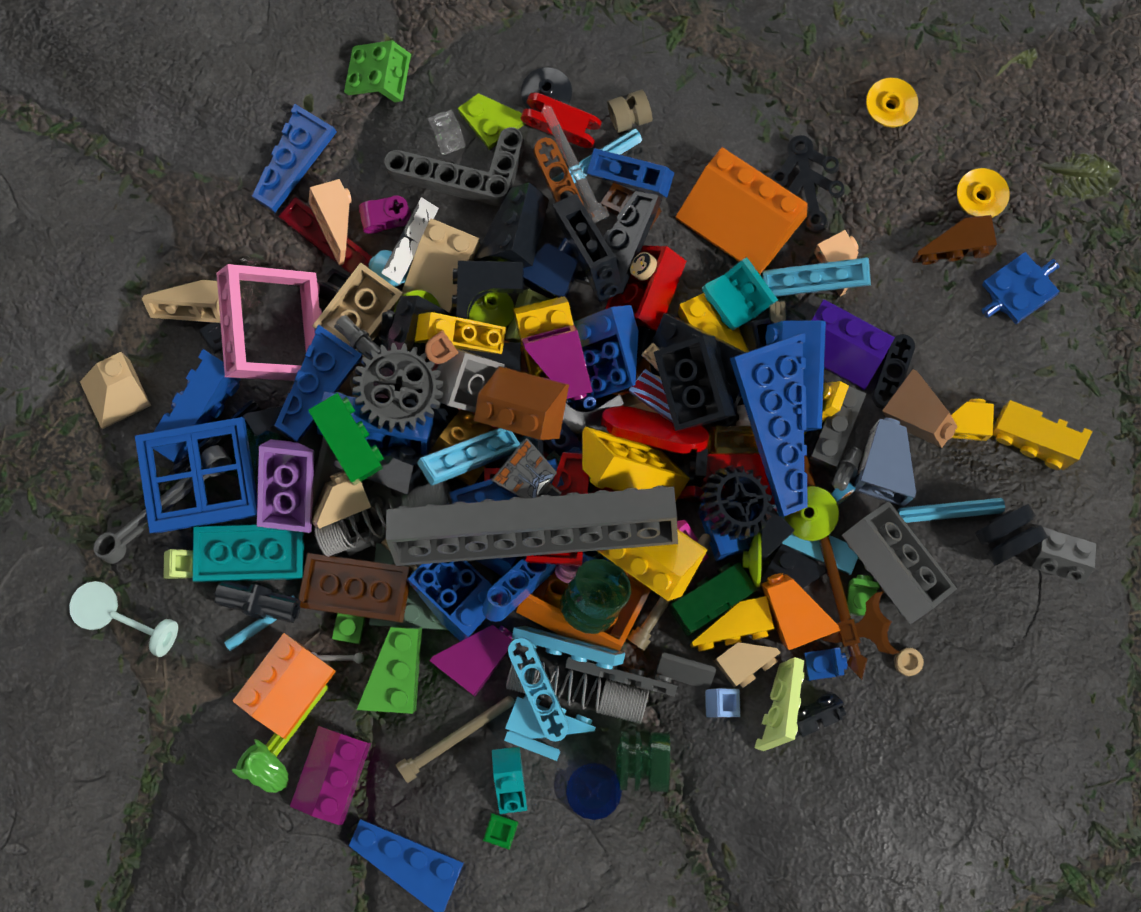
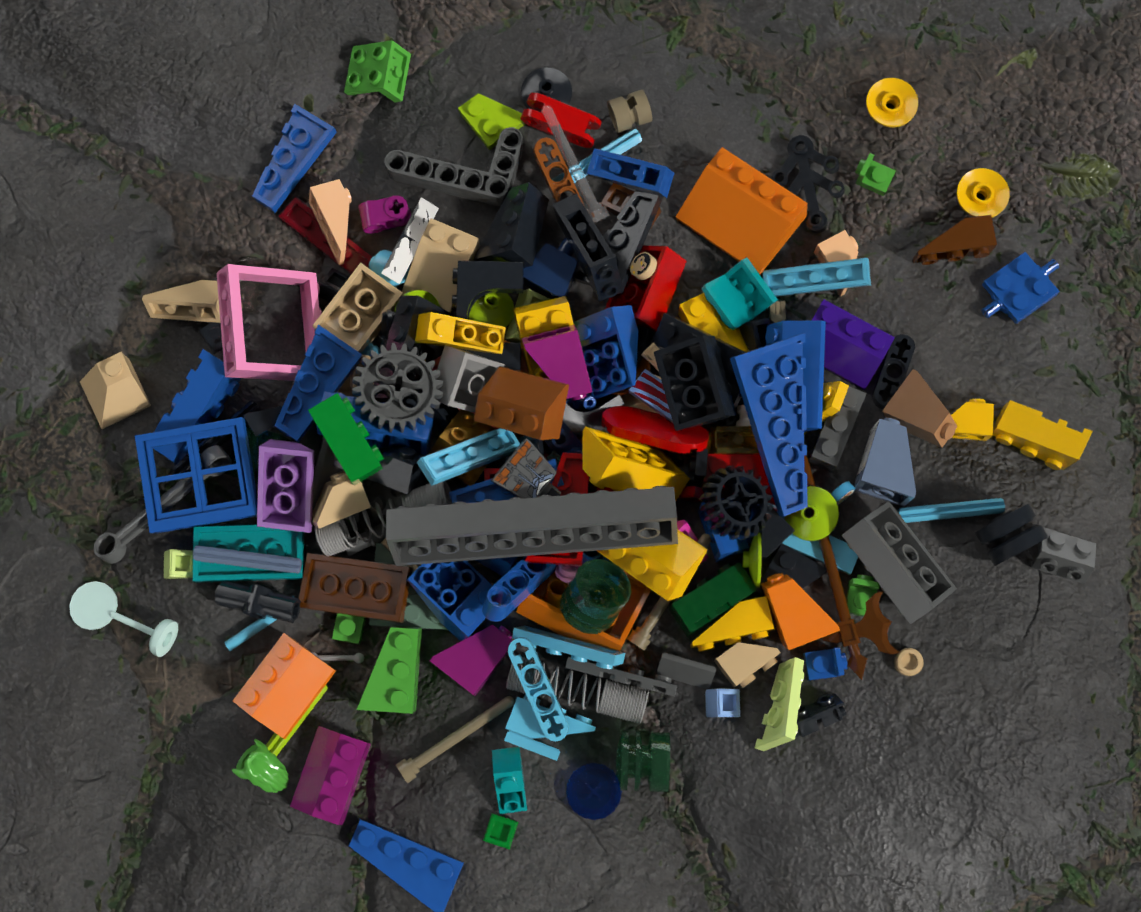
dark grey pin [334,315,380,360] -> none
nougat tile [425,330,459,364] -> none
clear bracket [427,110,465,155] -> none
dark grey axle [832,447,863,491] -> none
none -> sand blue axle [193,546,302,574]
none -> bright green bracket [855,153,896,196]

